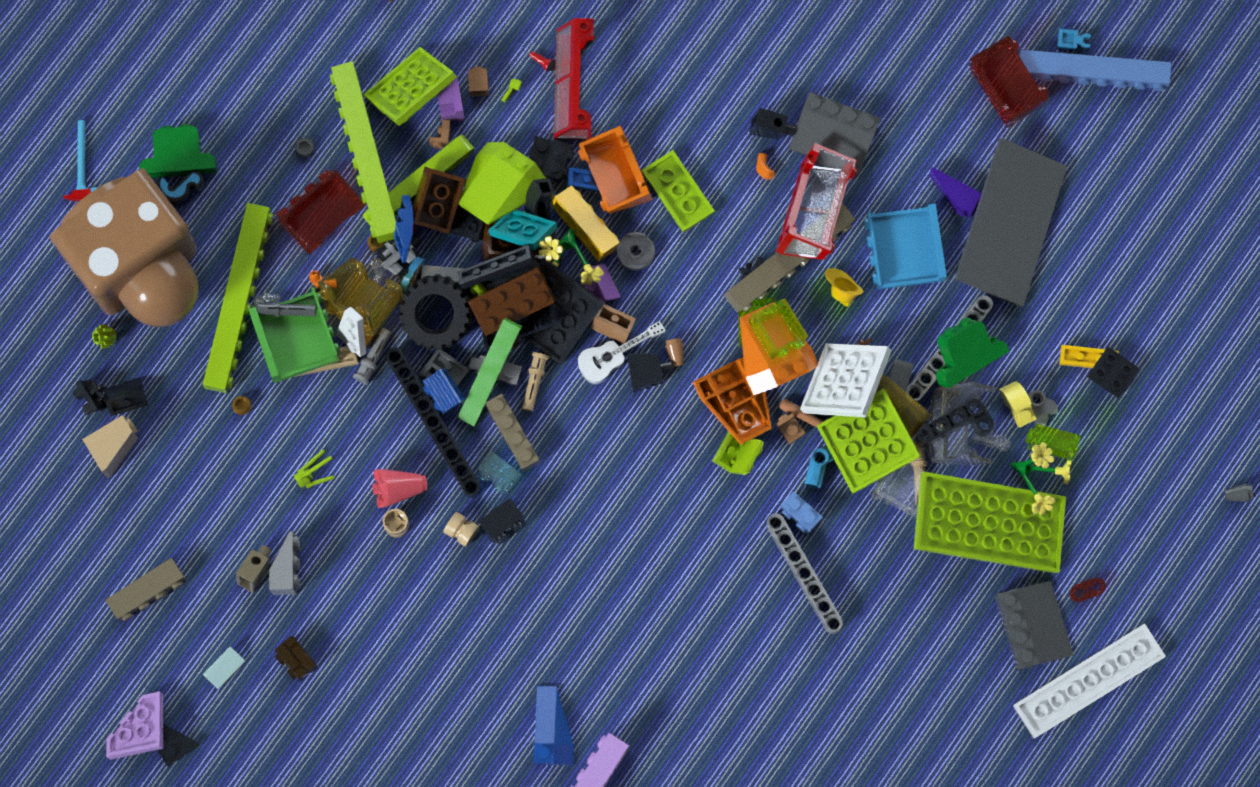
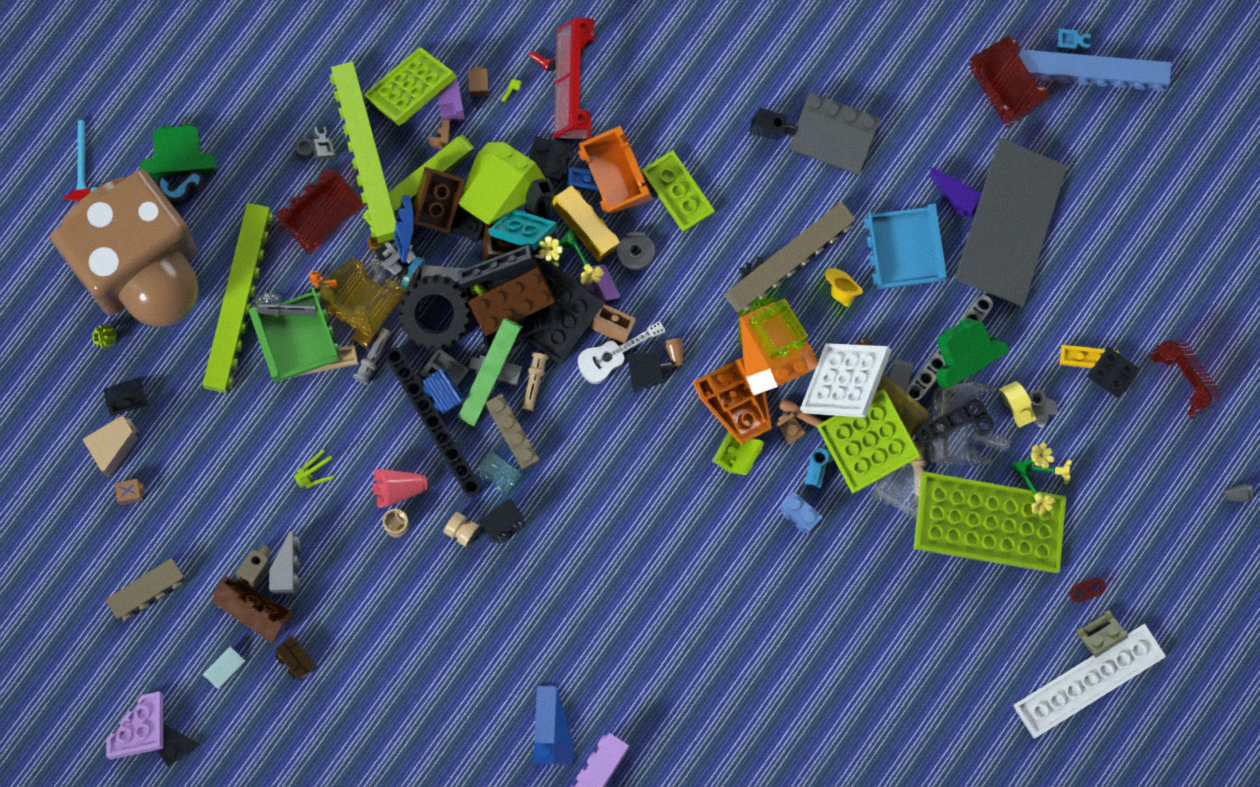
black hips [73,379,107,415] -> none
pearl gold plate [232,396,252,415] -> none
white wing [336,307,366,357] -> none
orange arm [756,153,775,180] -> none
light grey beam [767,514,843,634] -> none
clear windscreen [775,143,857,260] -> none
dark grey slope [995,581,1074,672] -> none
clear neon green window [1025,424,1081,460] -> none
none -> medium nougat brick [114,479,145,505]
none -> reddish brown wedge [211,576,294,644]
none -> dark grey plate [312,127,335,160]
none -> olive plate [1075,609,1128,658]
none -> clear red windscreen [1149,339,1221,420]

